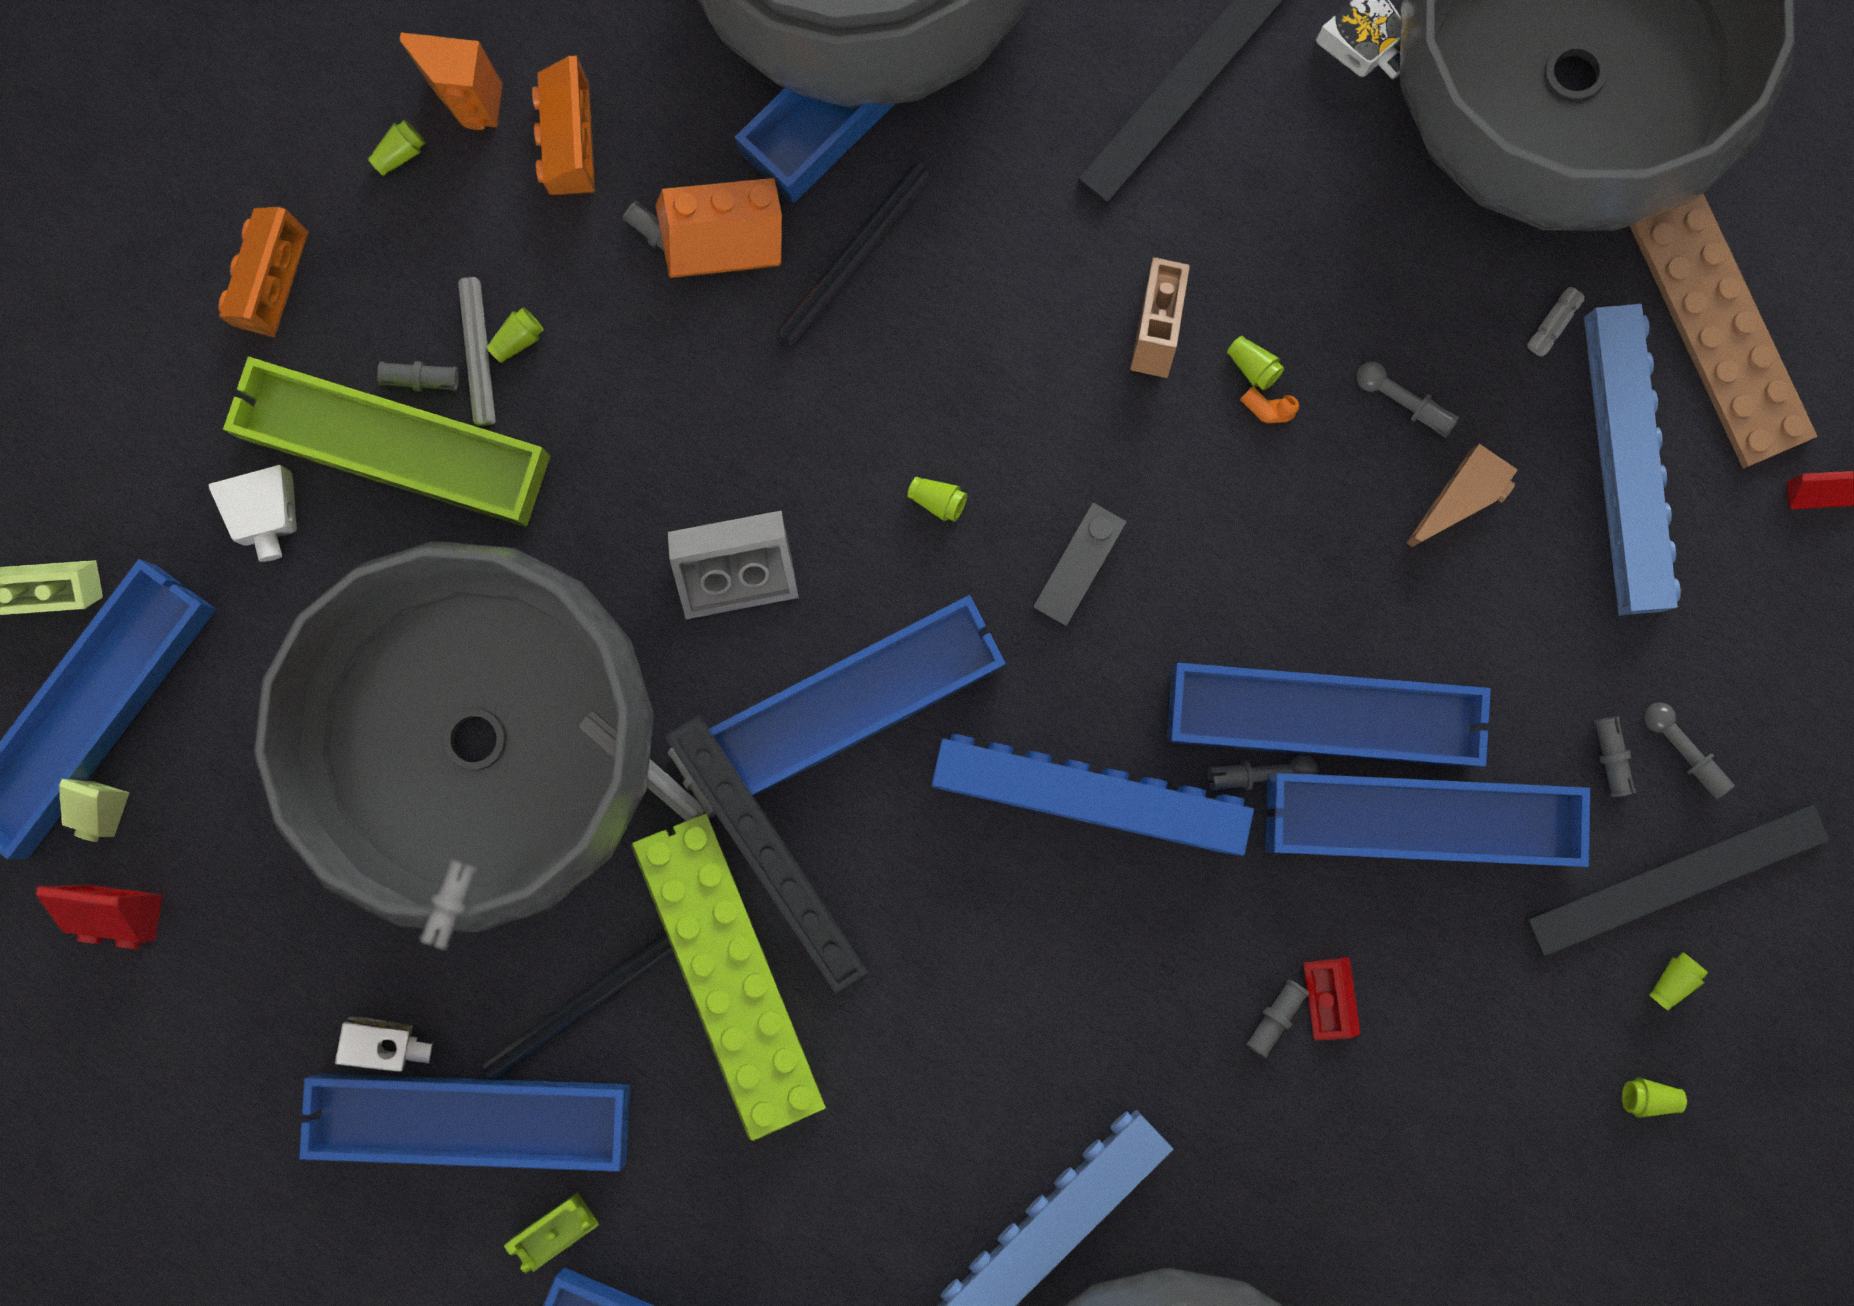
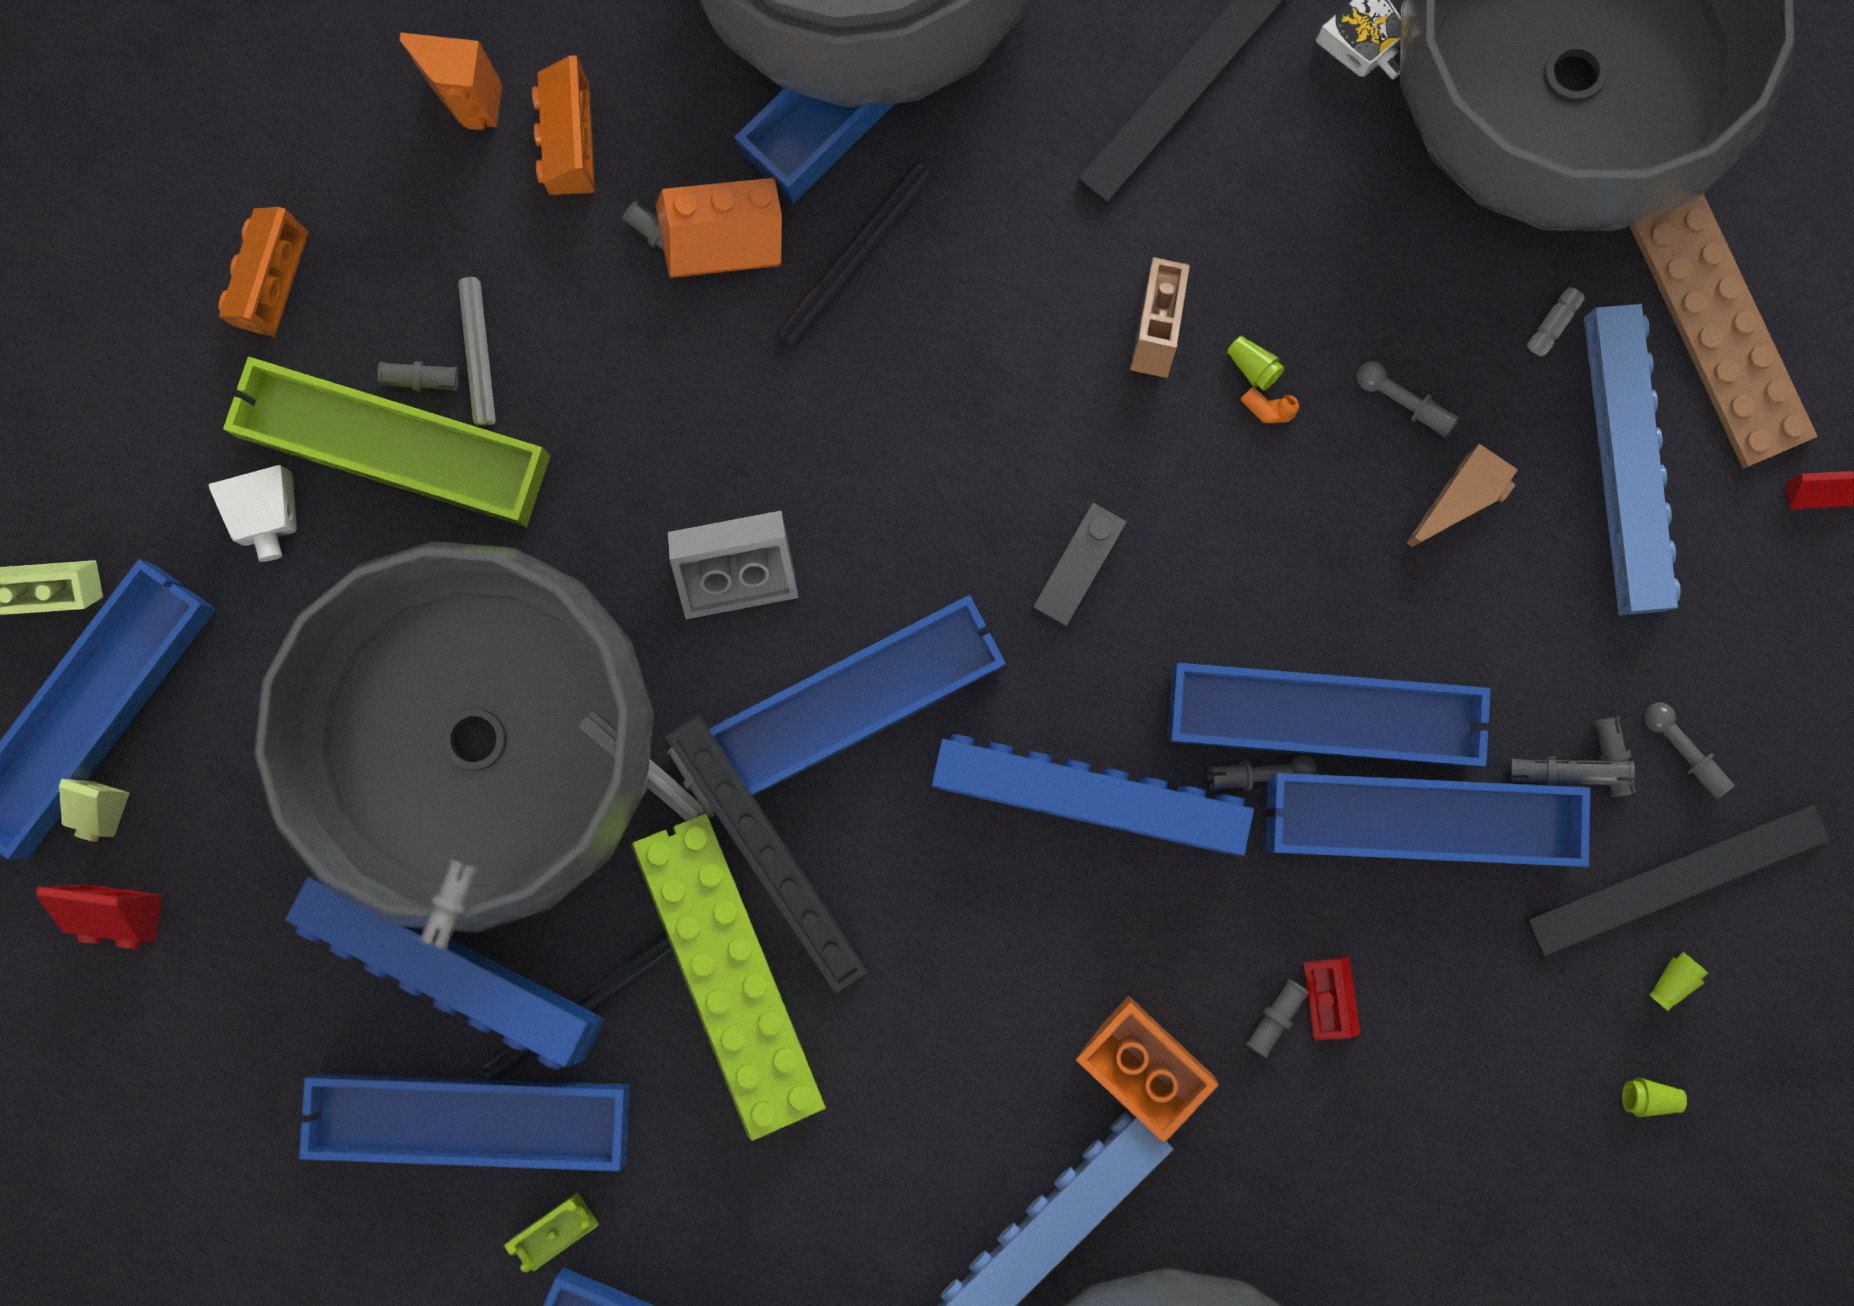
white torso [335,1015,433,1071] -> none
lime cone [368,120,425,175] -> none
lime cone [486,307,544,363] -> none
lime cone [907,476,967,522] -> none
none -> blue piece [285,877,605,1070]
none -> orange slope [1076,996,1218,1143]
none -> dark grey pin [1511,756,1635,786]

